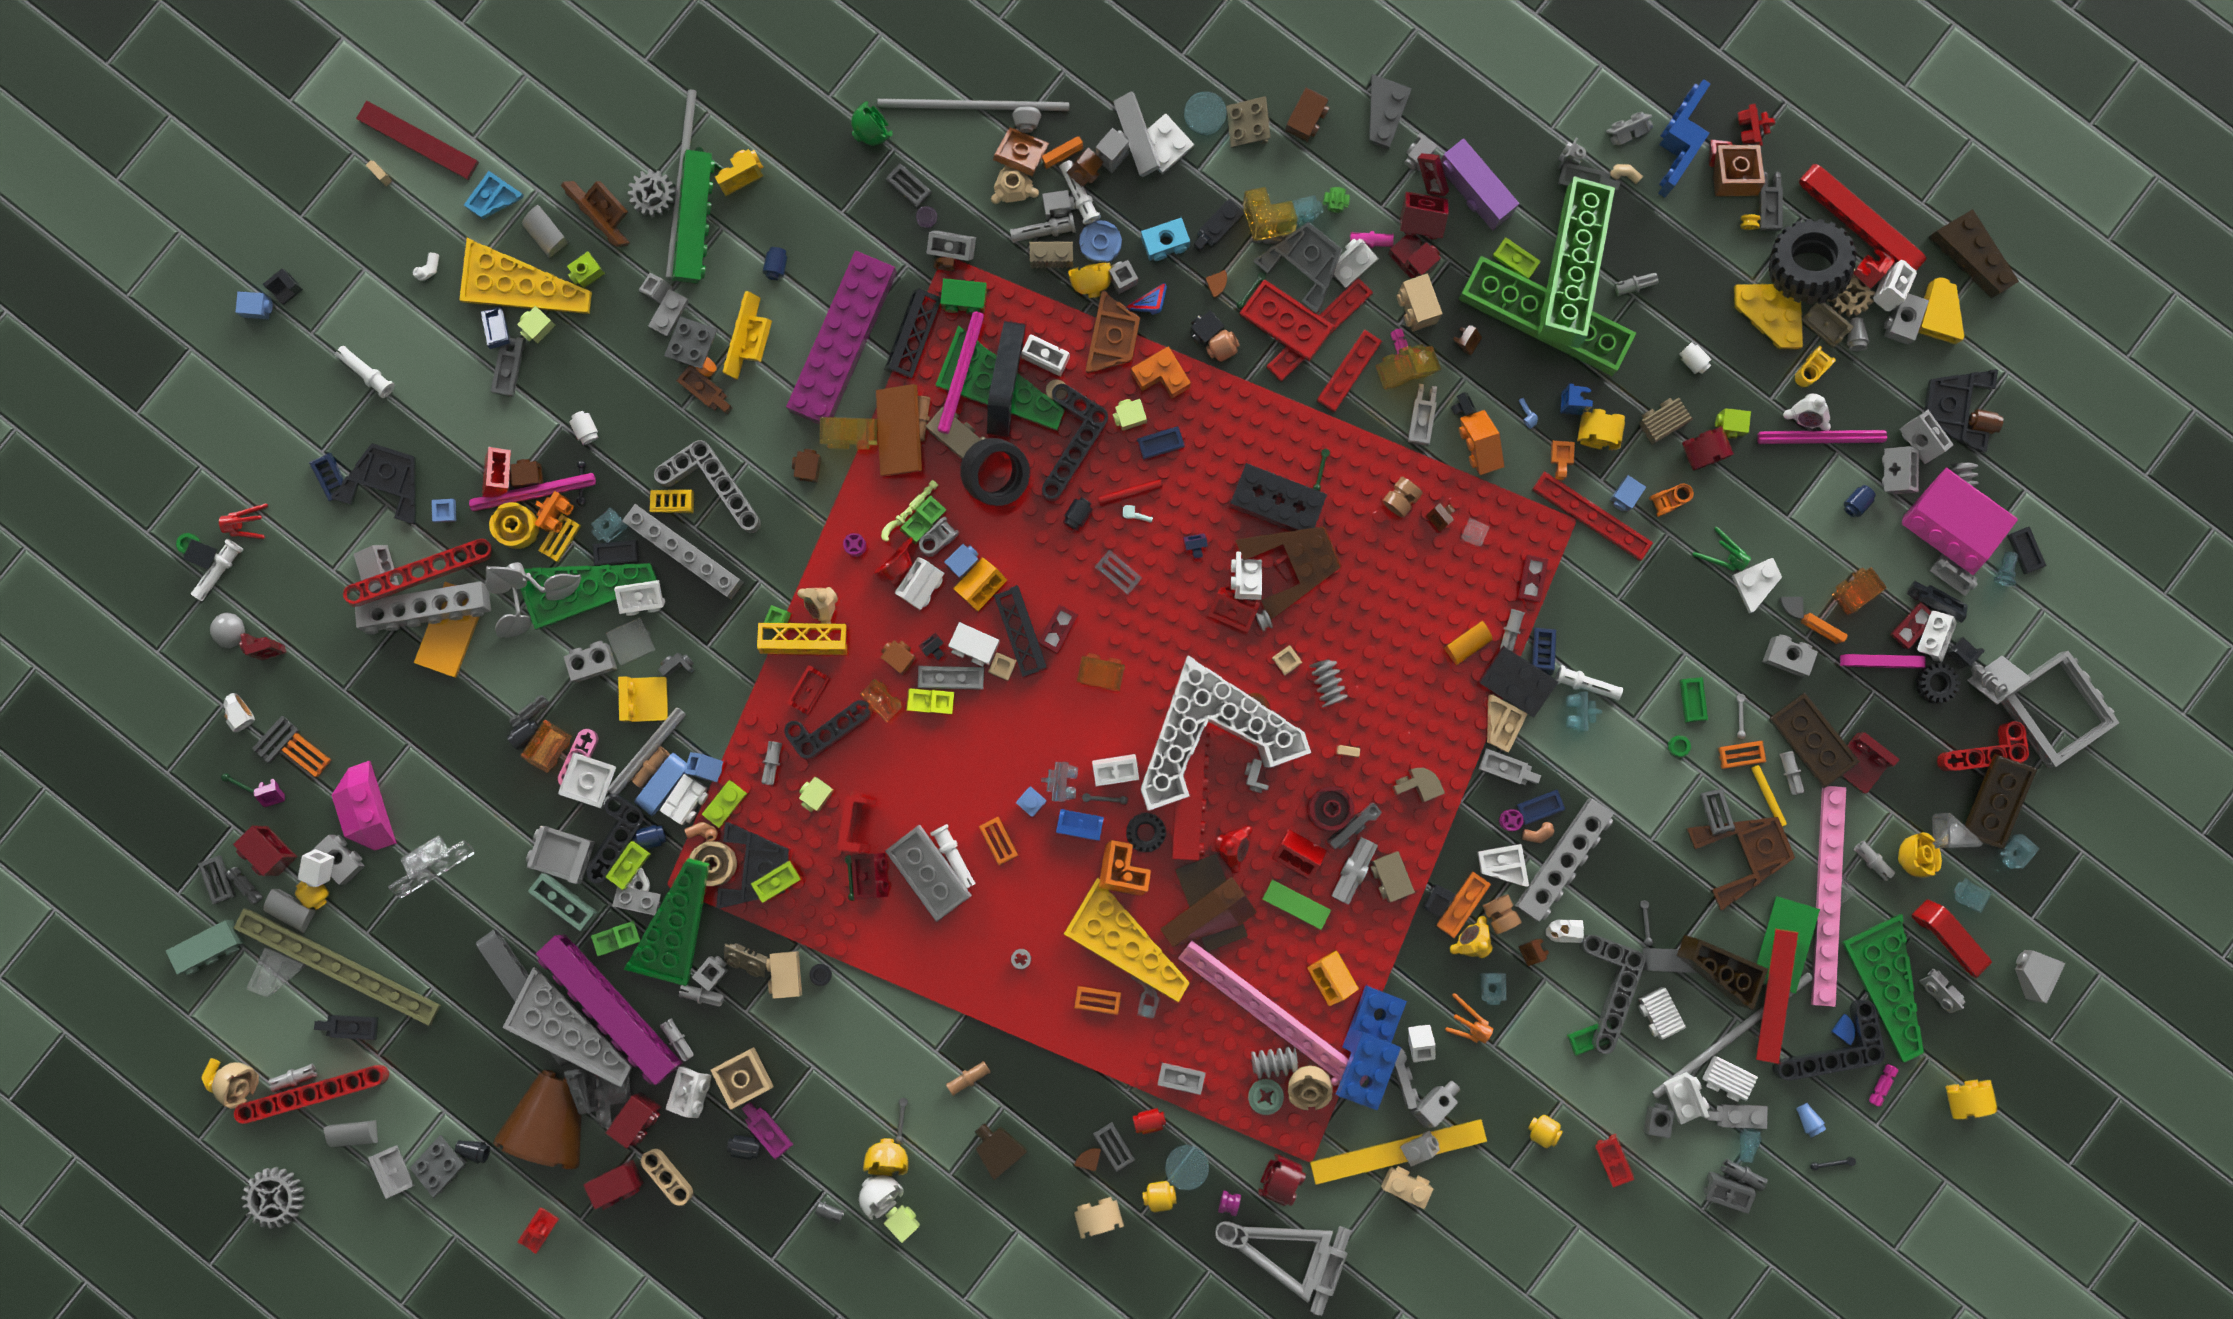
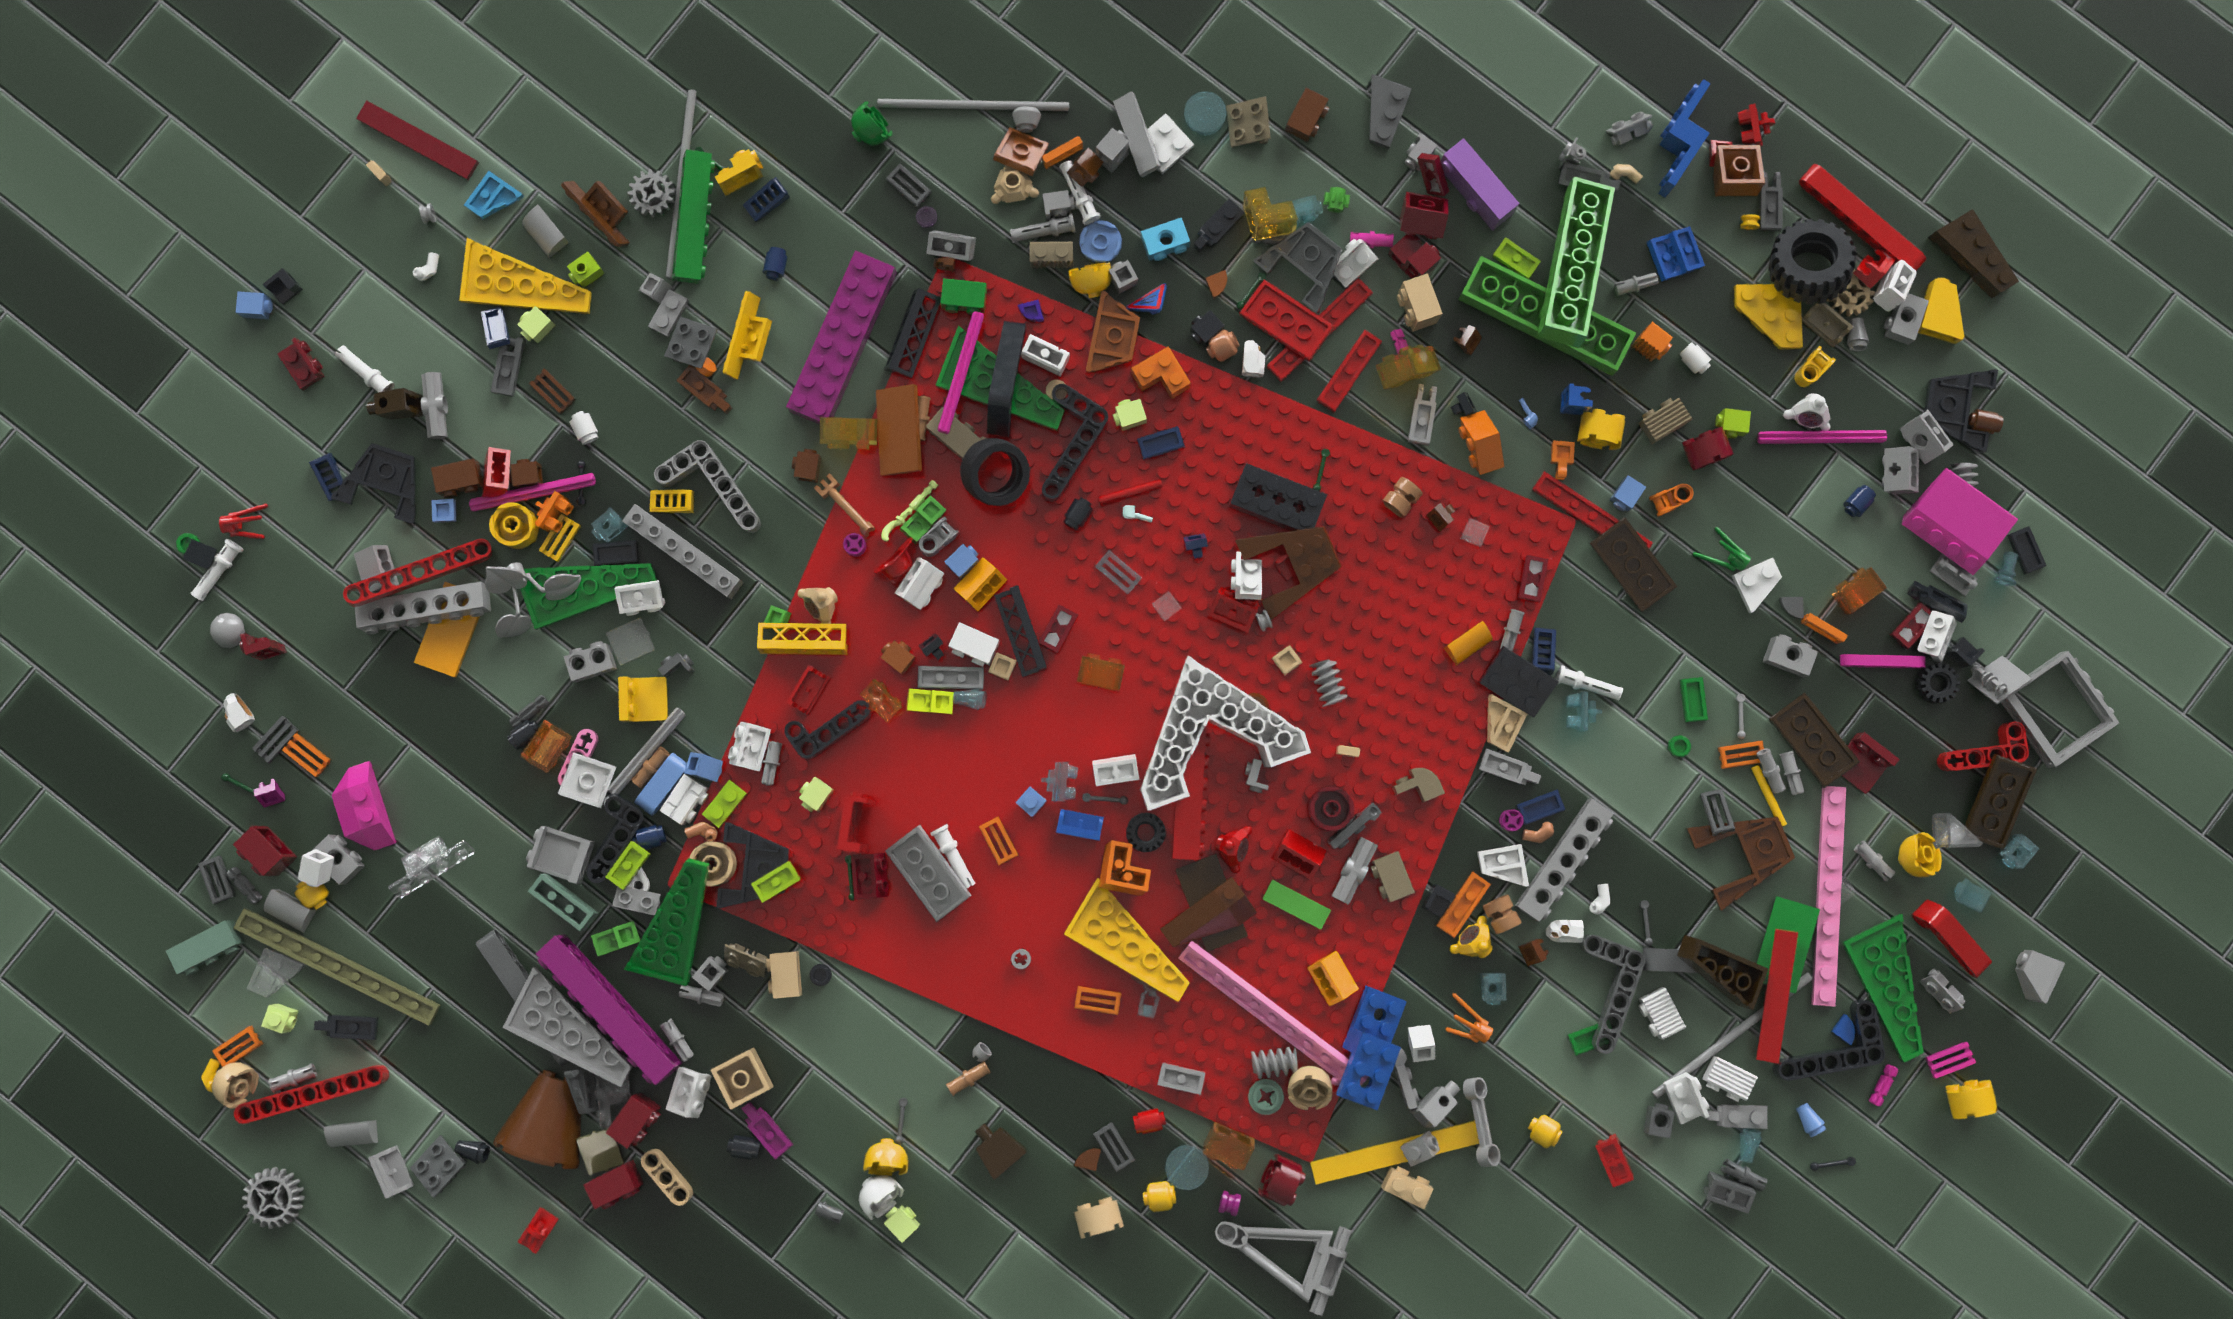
none -> orange tile [212,1026,264,1067]
none -> yellowish green brick [261,1004,298,1033]
none -> dark red bracket [278,338,325,390]
none -> dark brown torso [367,388,424,420]
none -> light grey bush [419,203,436,224]
none -> light grey piece [421,372,448,440]
none -> reddish brown brick [431,458,483,498]
none -> reddish brown tile [529,368,576,414]
none -> olive piece [576,1128,624,1175]
none -> white bracket [728,722,771,772]
none -> dark blue slope [743,177,790,222]
none -> medium nougat hinge [814,473,875,537]
none -> clear light blue cone [953,689,986,710]
none -> light grey hinge [972,1042,992,1062]
none -> dark purple tile [1018,300,1044,322]
none -> clear tile [1151,591,1182,622]
none -> clear orange brick [1203,1122,1255,1171]
none -> white rock [1242,340,1265,378]
none -> light grey piece [1463,1077,1500,1167]
none -> dark brown tile [1589,517,1678,612]
none -> white arm [1589,884,1610,915]
none -> orange brick [1632,322,1673,361]
none -> blue slope [1646,227,1705,282]
none -> light grey pin [1757,748,1786,793]
none -> dark pink tile [1925,1042,1976,1079]

